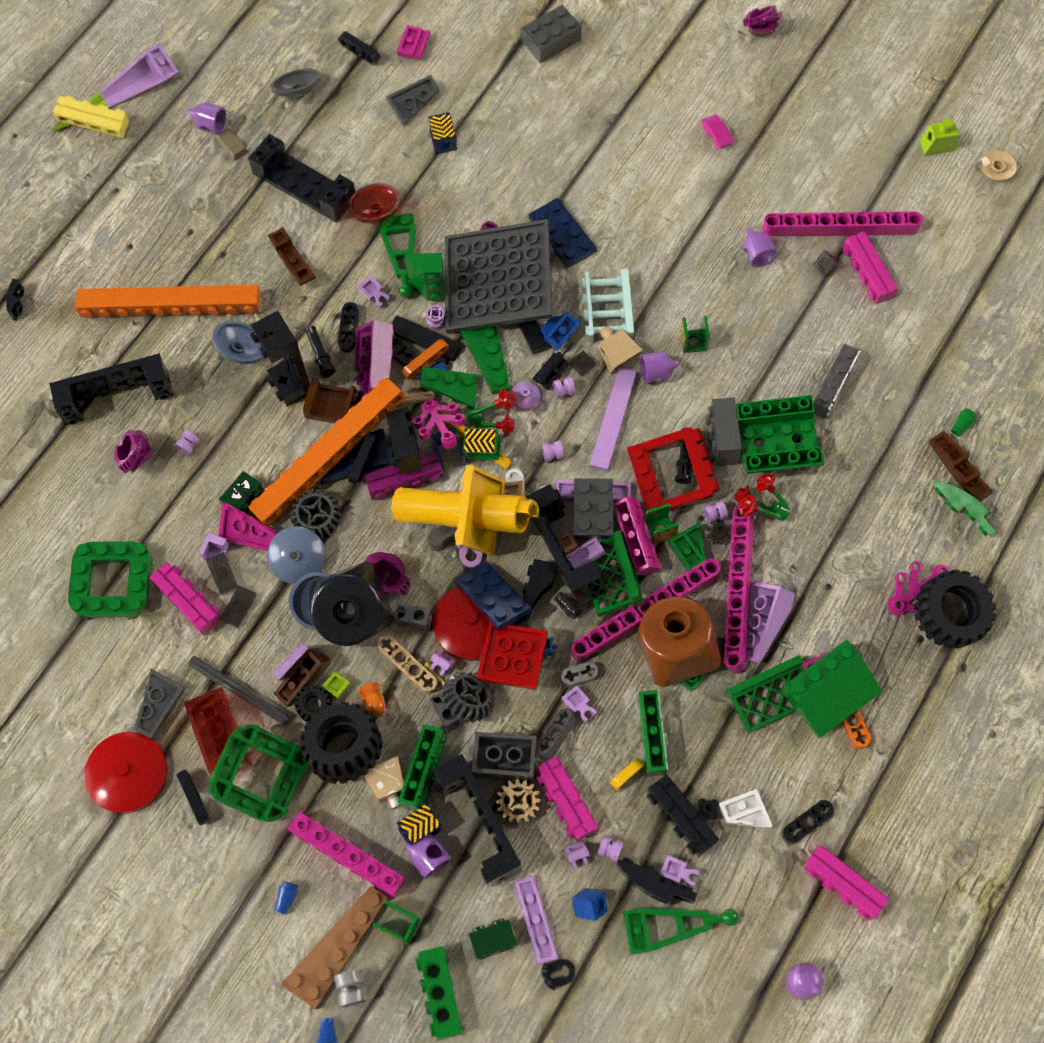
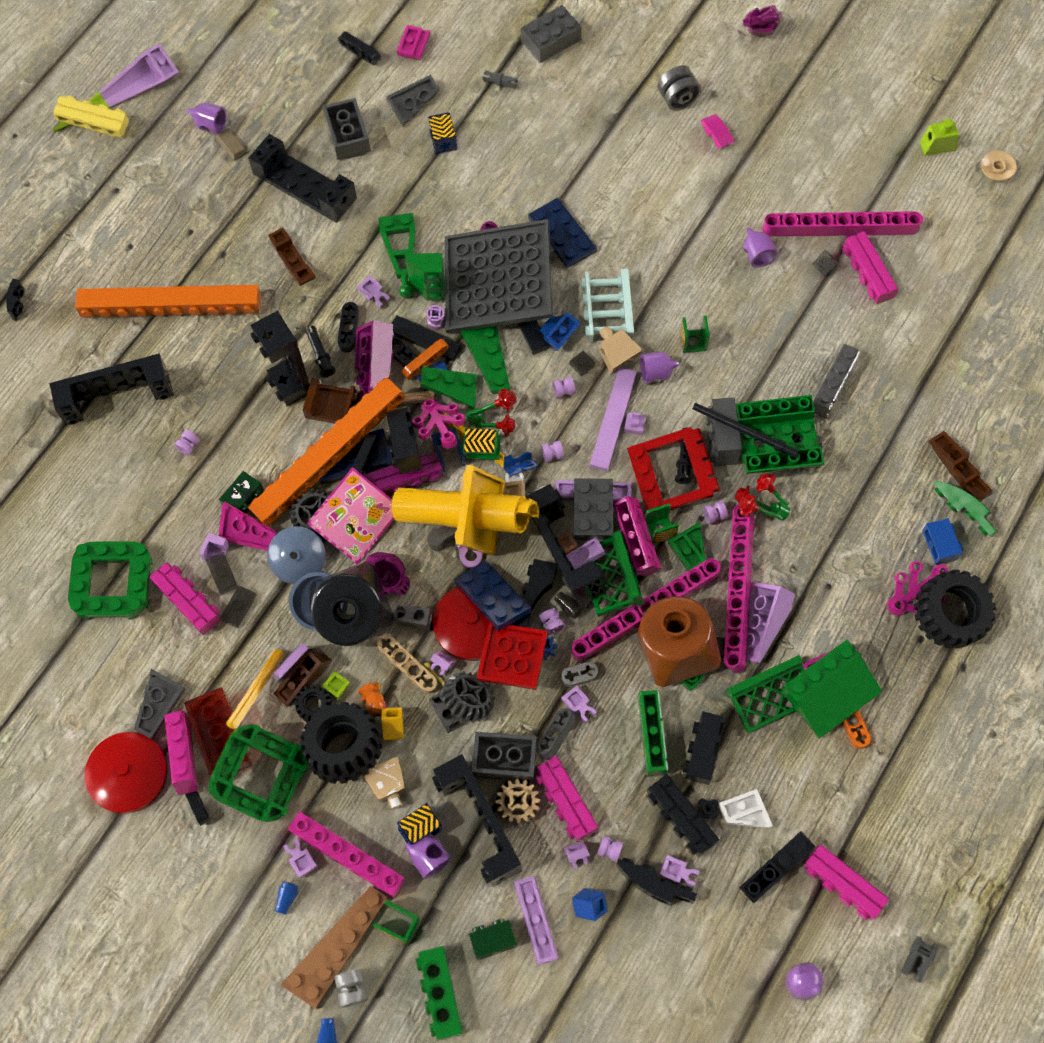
magenta helmet [114,430,152,473] -> none
dark grey axle [188,656,290,725] -> none
sand blue dish [212,321,263,364] -> none
dark grey dish [271,68,321,98] -> none
clear red dish [348,183,401,223] -> none
green brick [398,724,448,811] -> none
lavender piece [510,381,542,411] -> none
black piece [532,342,574,390] -> none
black piece [541,959,575,990] -> none
yellow beam [610,758,645,791] -> none
green plate [623,908,739,955] -> none
clear smoke gear [707,521,730,545] -> none
black beam [782,800,834,844] -> none
green cone [951,408,977,437] -> none
none -> dark pink brick [165,710,198,795]
none -> yellow axle [227,649,285,730]
none -> lavender plate [283,838,318,879]
none -> sticker [307,468,395,564]
none -> dark grey brick [322,98,371,160]
none -> yellow brick [381,707,404,741]
none -> dark grey pin [483,70,518,89]
none -> blue piece [503,452,538,476]
none -> lavender wheel [539,608,565,635]
none -> lavender tile [624,412,646,435]
none -> flat silver wheel [657,65,702,110]
none -> black wedge [683,711,727,785]
none -> black bar [692,403,799,458]
none -> black slope [739,831,816,904]
none -> dark grey piece [901,936,938,983]
none -> blue brick [922,518,963,565]

